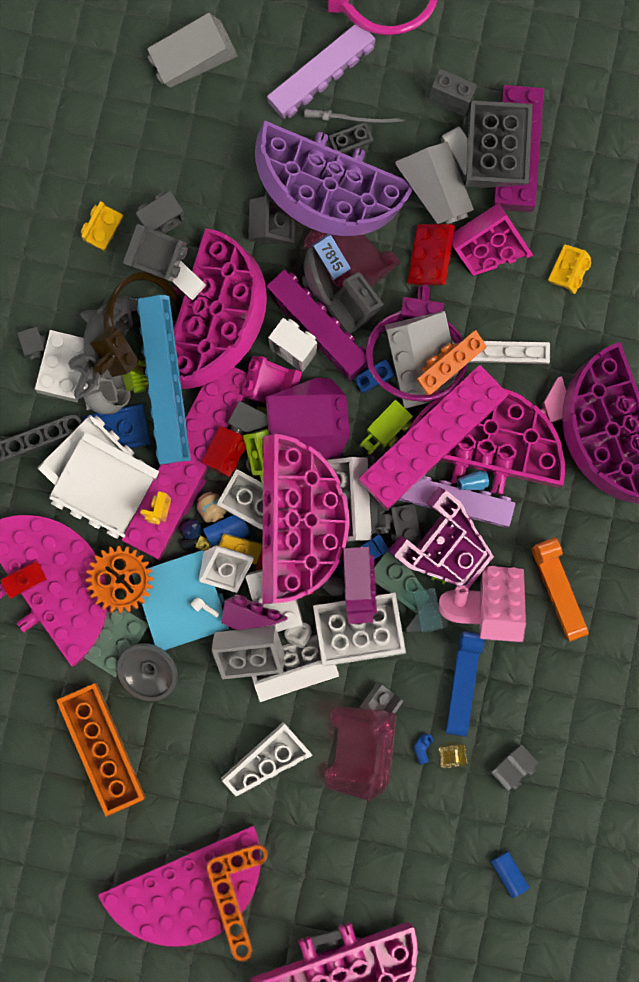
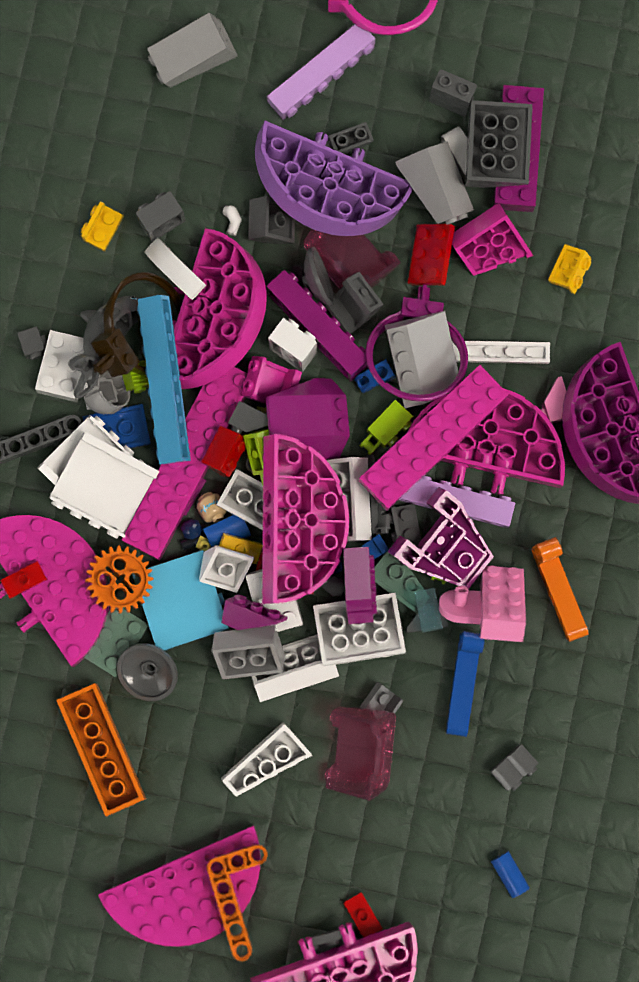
dark grey panel [123,224,188,282] -> none
yellow bracket [140,492,171,525] -> none
white hand [190,598,220,617] -> none
white tile [284,623,312,648] -> none
light grey sword [304,109,405,123] -> none
medium blue tile [312,234,351,280] -> none
blue arm [414,734,433,765] -> none
orange bracket [416,330,487,395] -> none
clear yellow slope [439,744,467,768] -> none
dark azure cone [457,470,489,491] -> none
none -> white arm [223,205,241,236]
none -> red plate [343,892,383,937]

